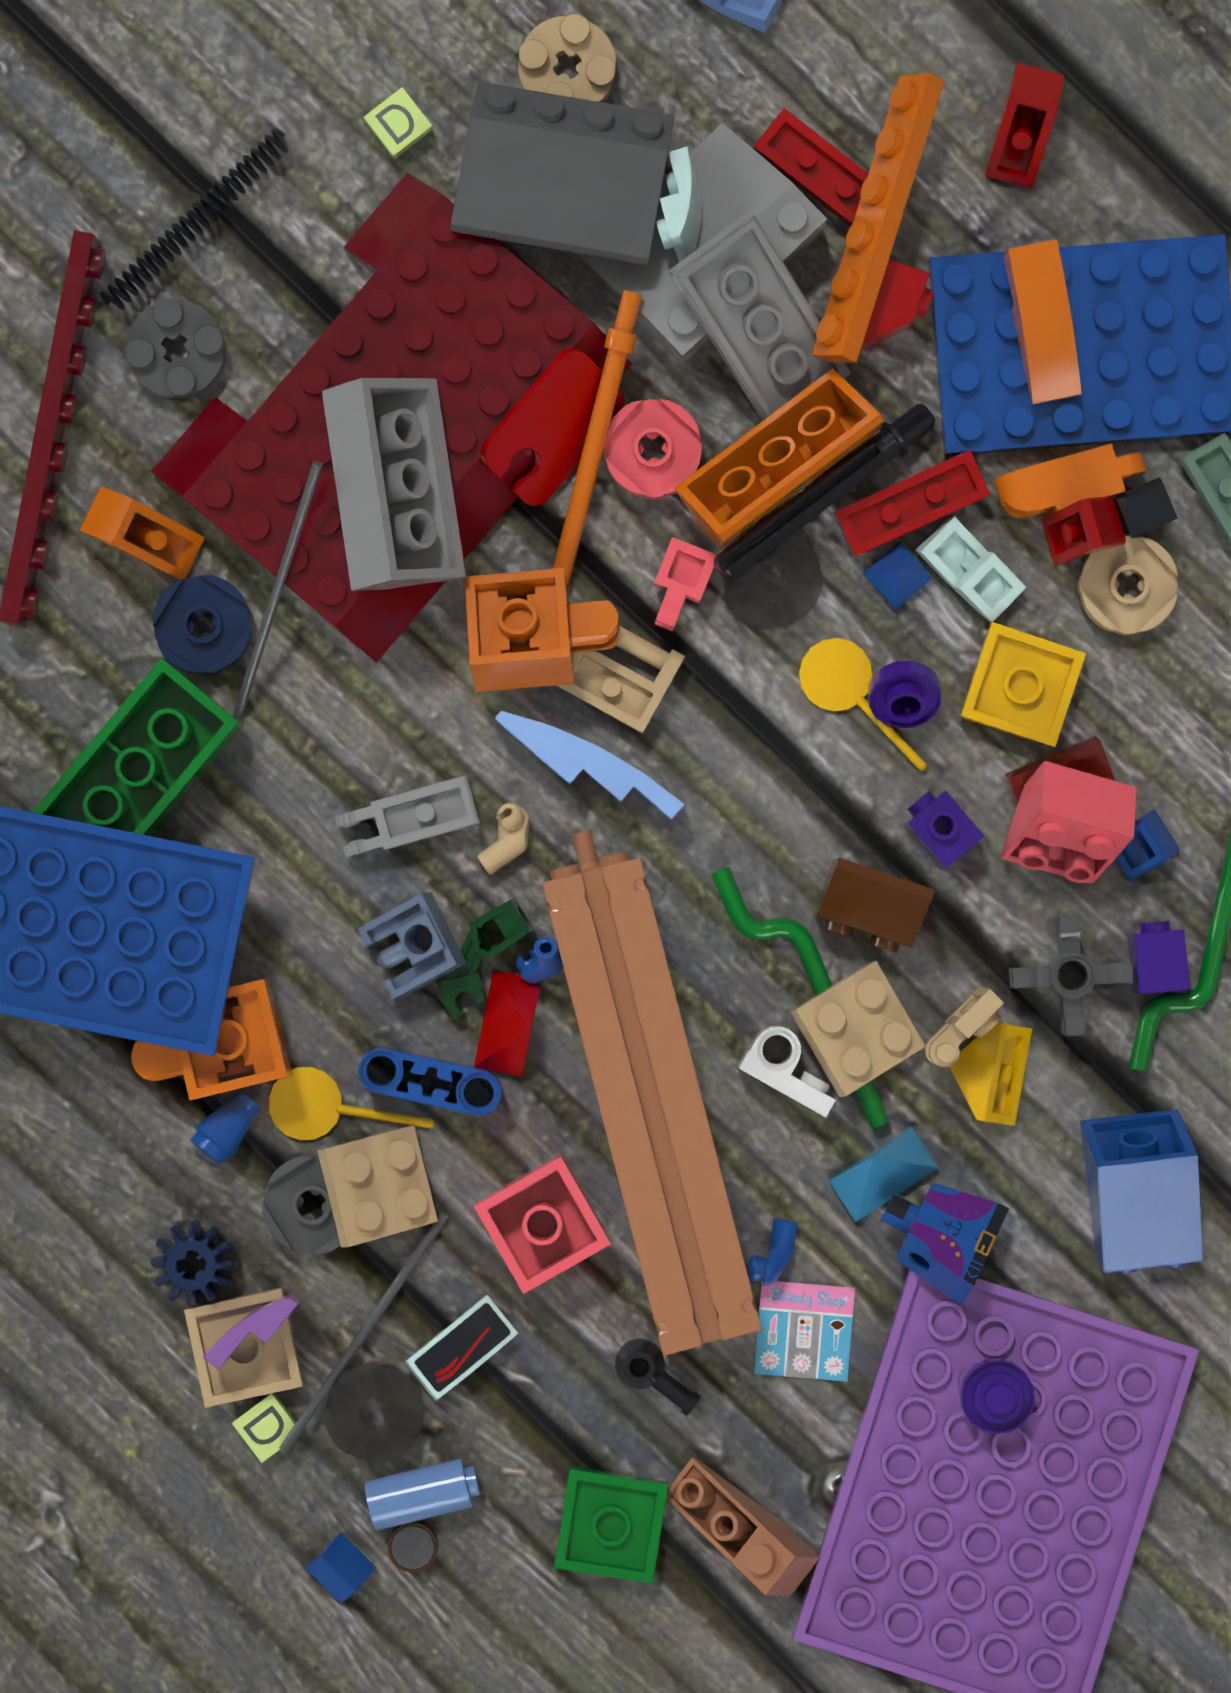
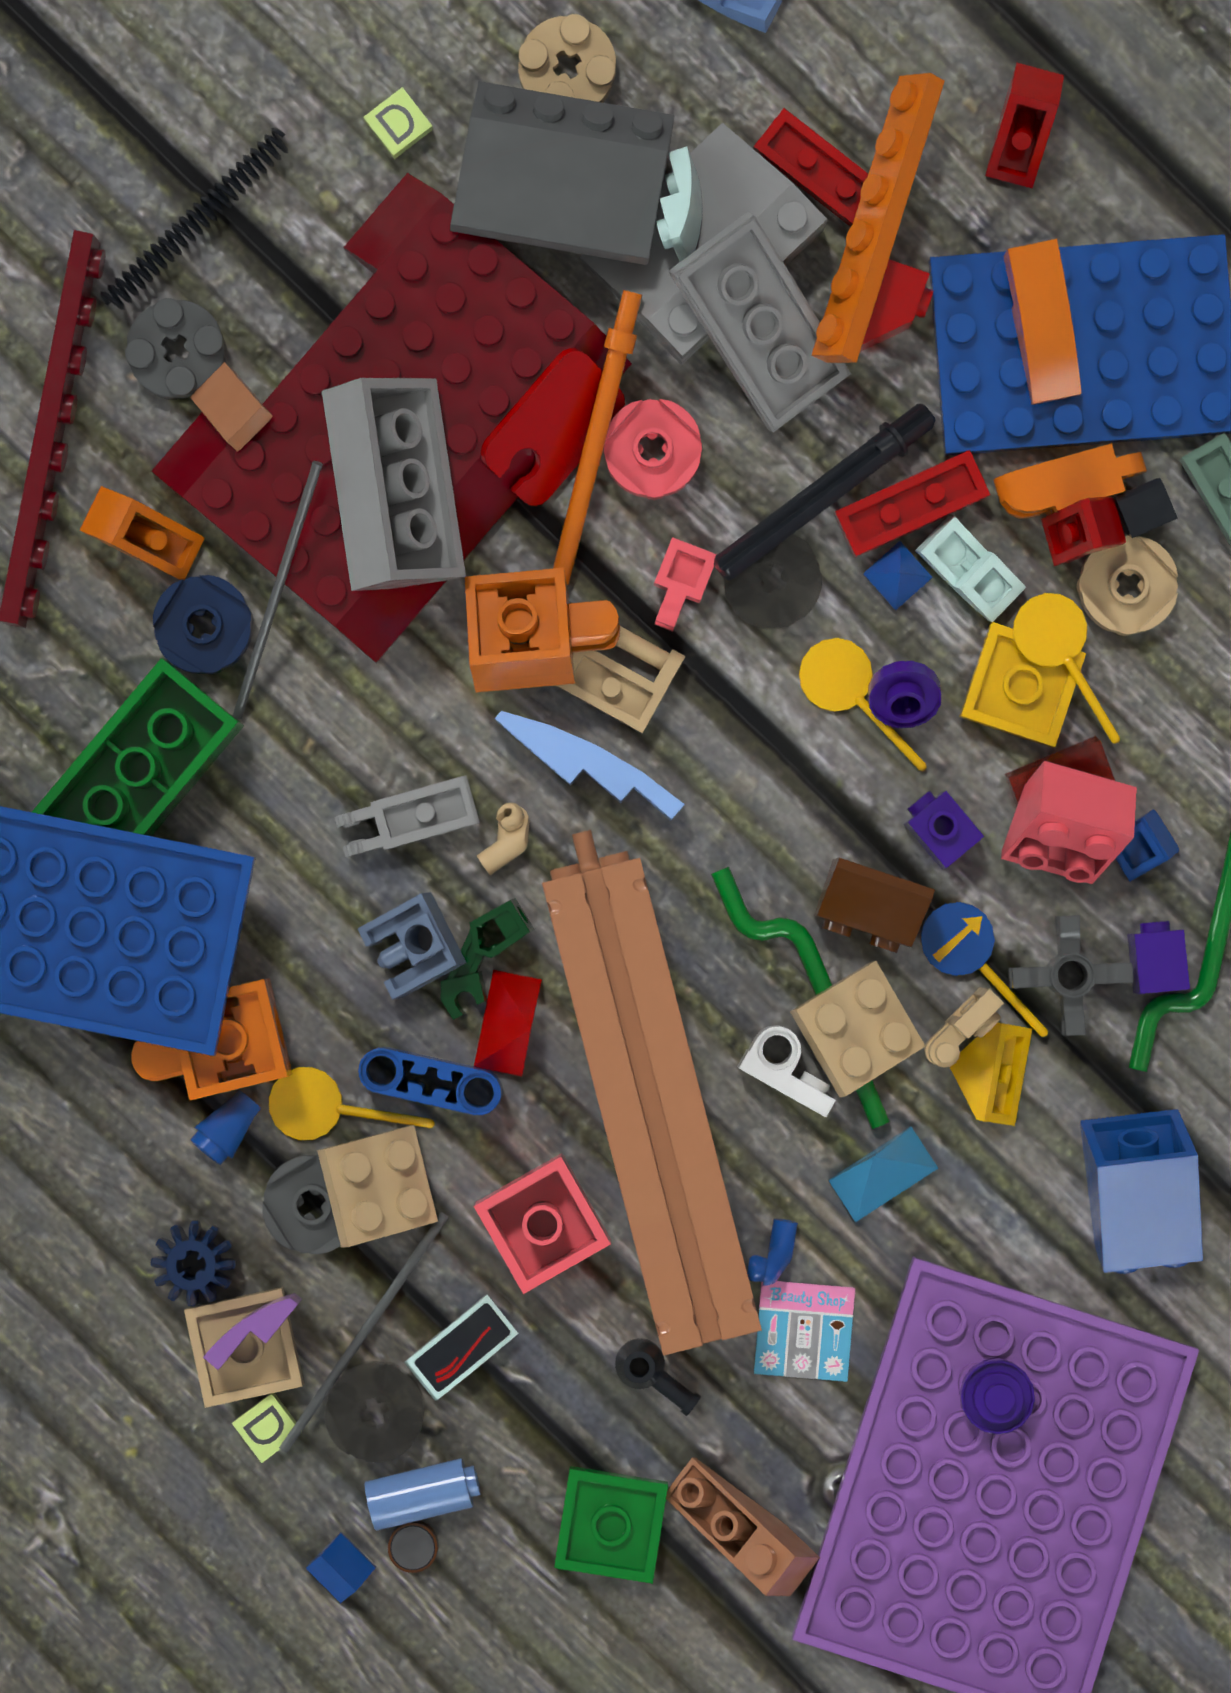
blue arm [516,936,564,984] -> none
orange slope [674,368,884,550] -> none
torso [880,1184,1009,1304] -> none
none -> nougat tile [190,362,273,452]
none -> blue piece [920,902,1048,1037]
none -> yellow piece [1013,593,1120,744]

